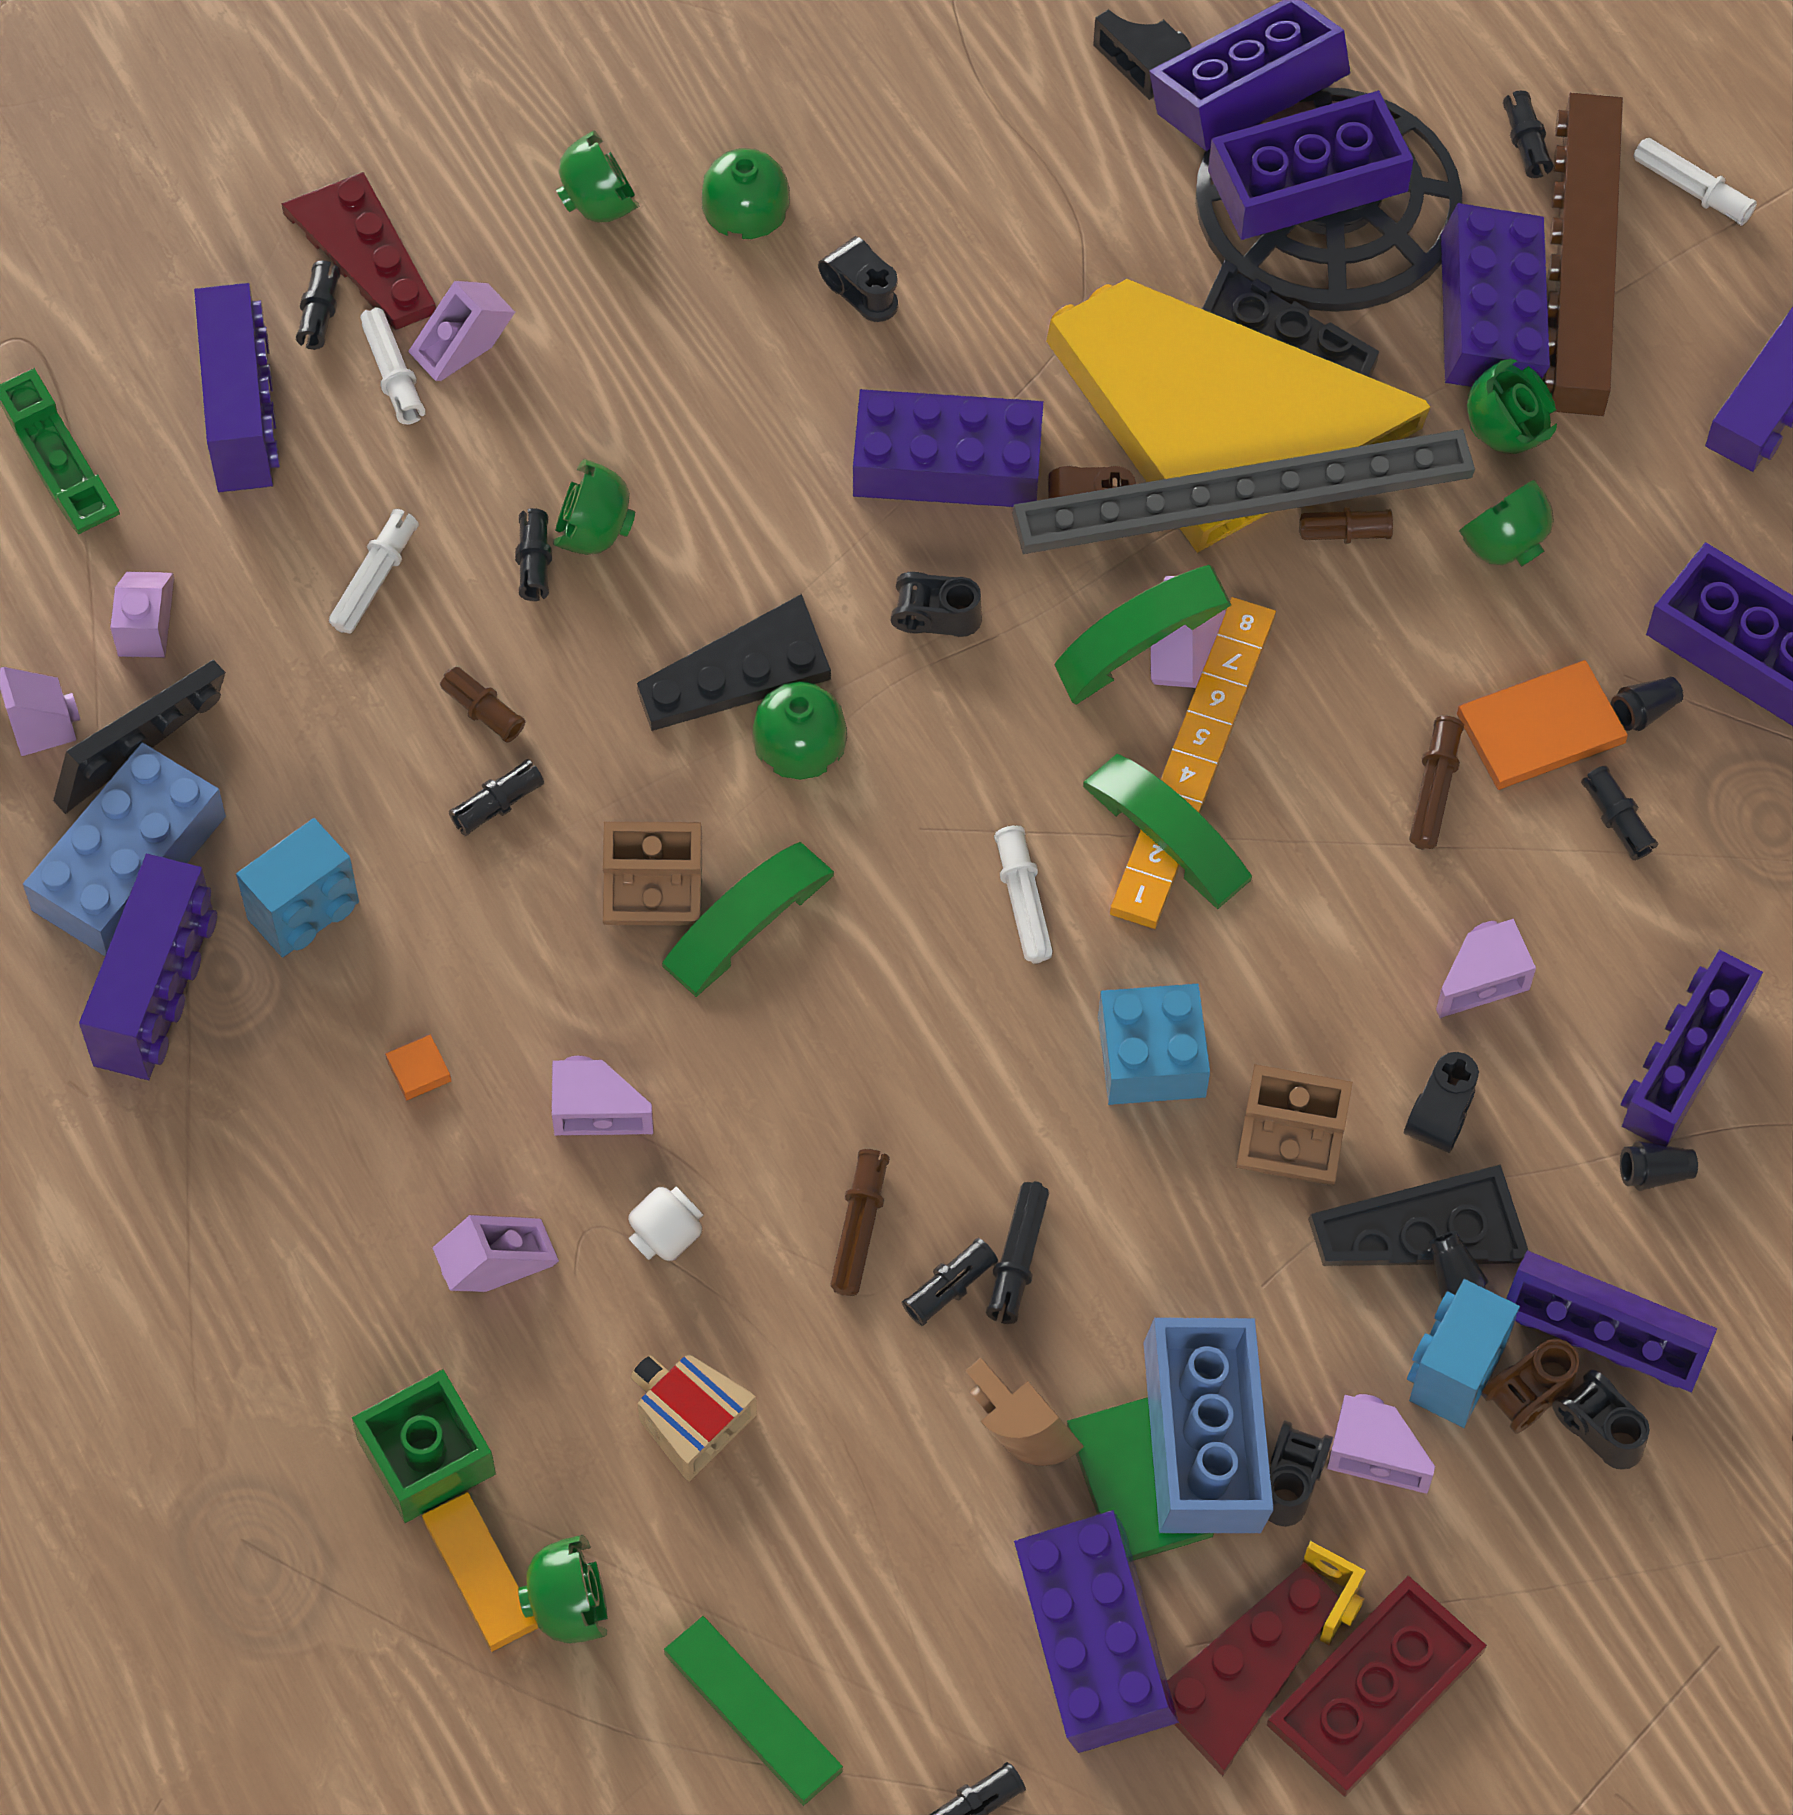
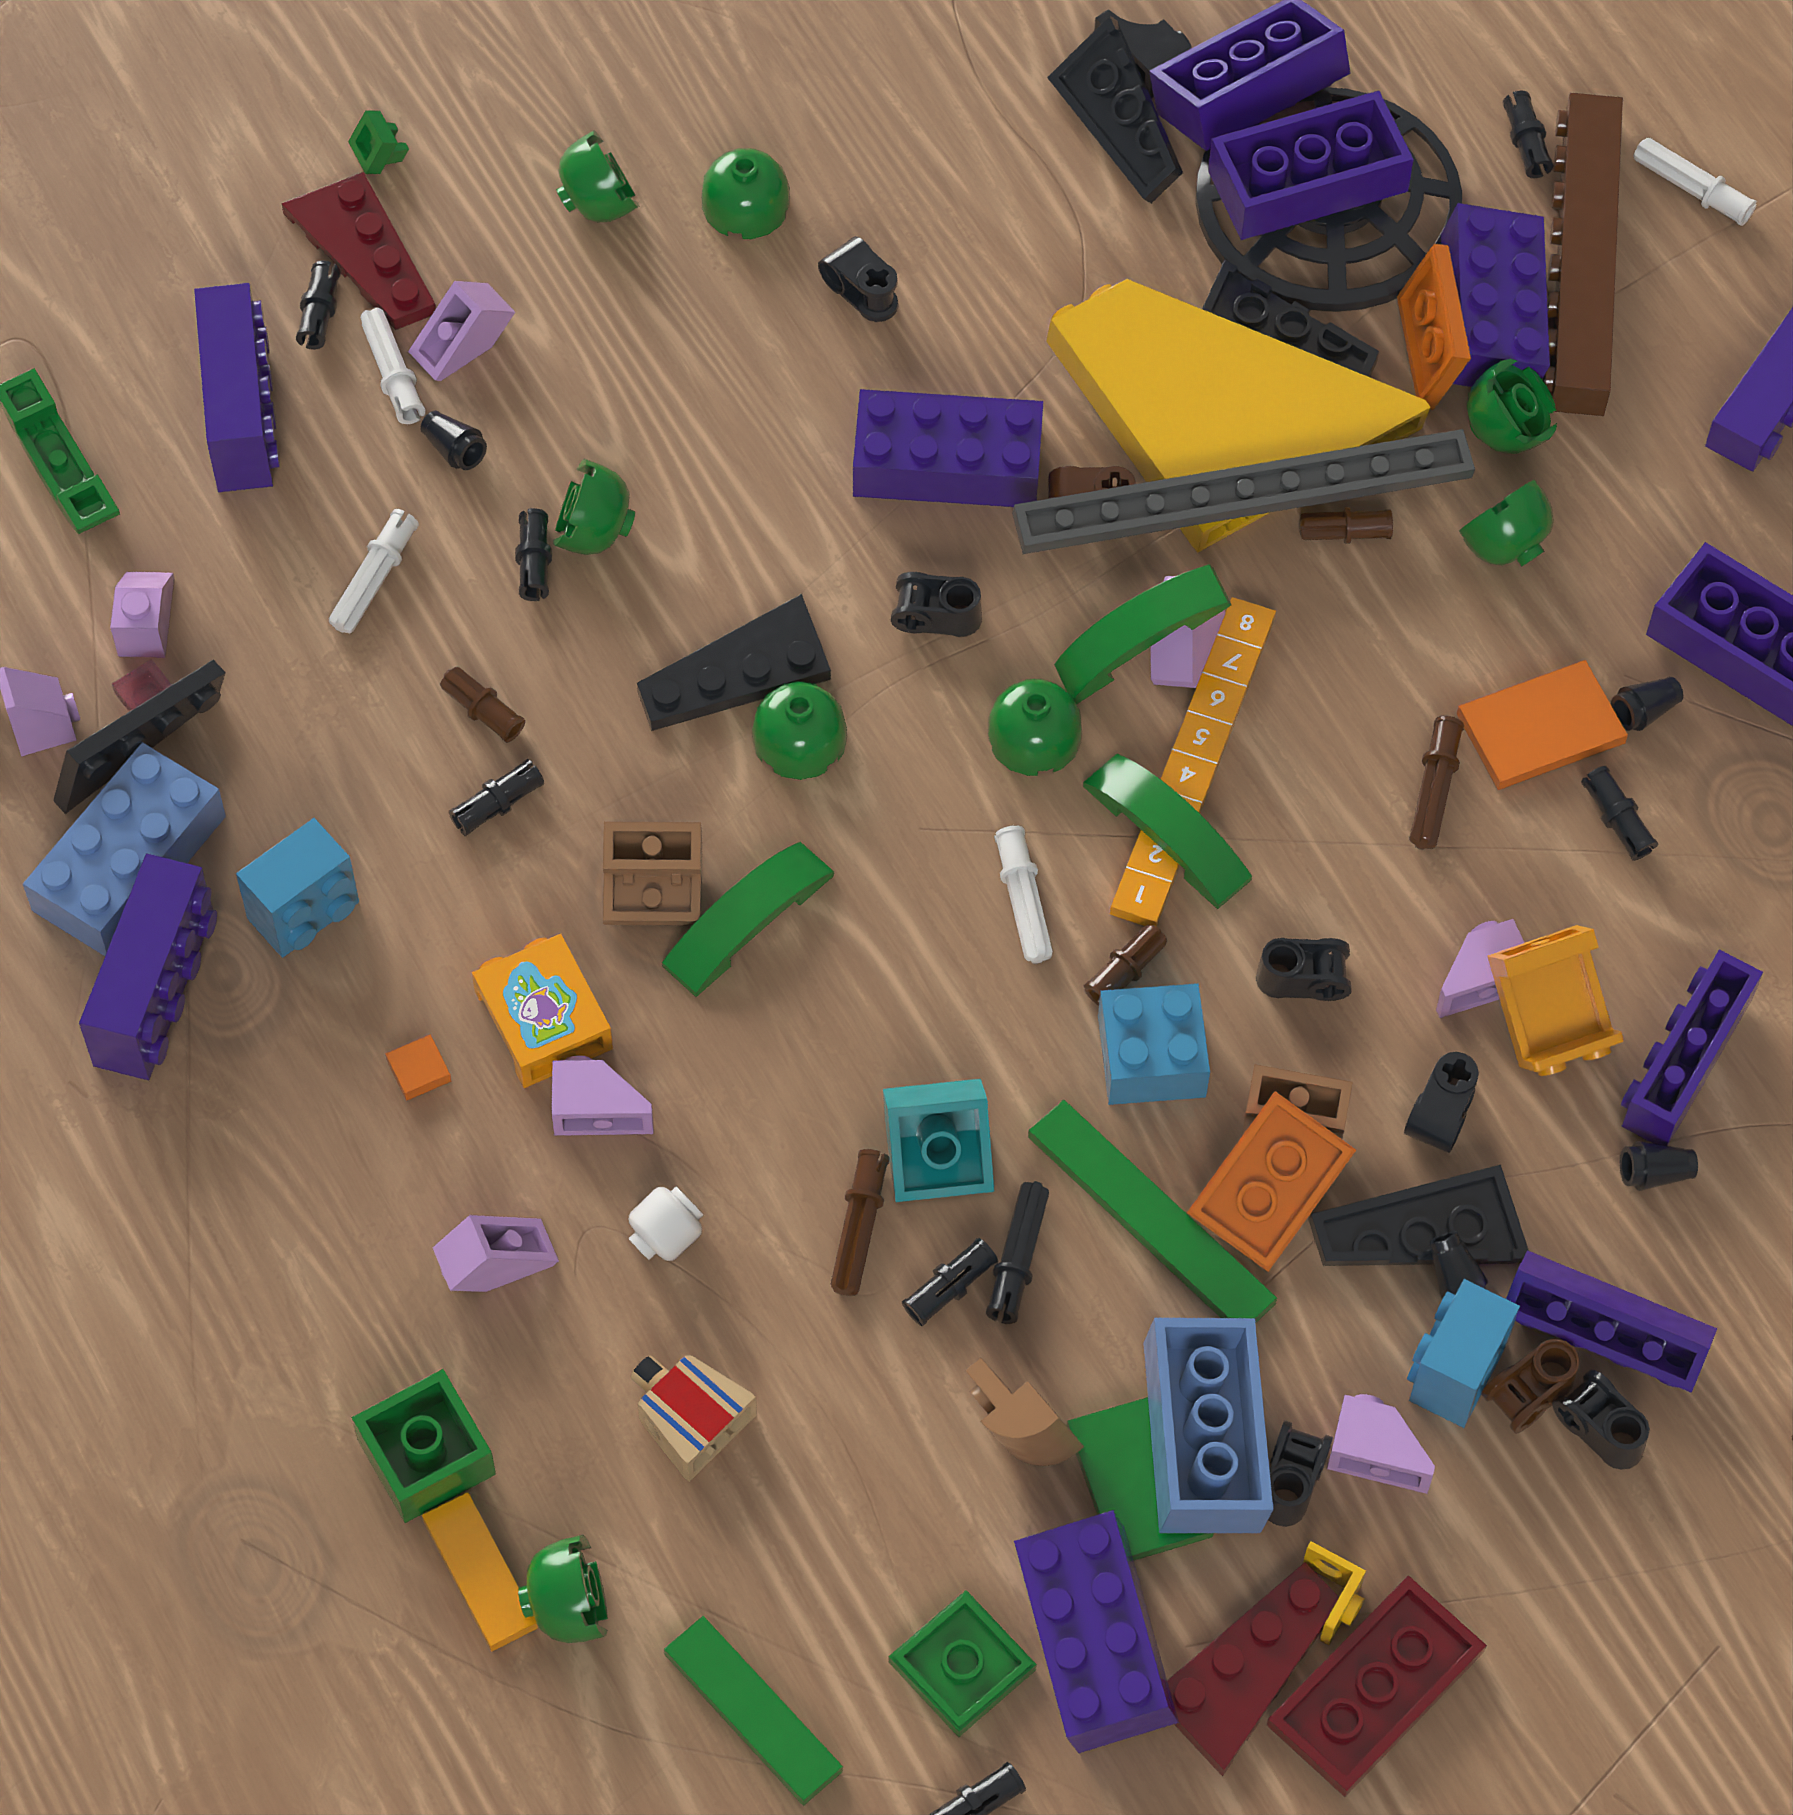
none -> clear pink plate [112,659,172,711]
none -> green tile [348,110,409,174]
none -> black cone [420,410,487,470]
none -> light orange panel [472,934,613,1088]
none -> teal slope [883,1079,994,1202]
none -> green tile [888,1590,1037,1737]
none -> green cylinder [988,679,1082,776]
none -> green tile [1028,1099,1277,1323]
none -> black wing [1047,16,1183,204]
none -> reddish brown axle [1084,925,1167,1006]
none -> orange tile [1187,1091,1356,1272]
none -> black piece [1256,938,1352,1001]
none -> orange tile [1397,244,1471,410]
none -> light orange panel [1487,925,1624,1076]

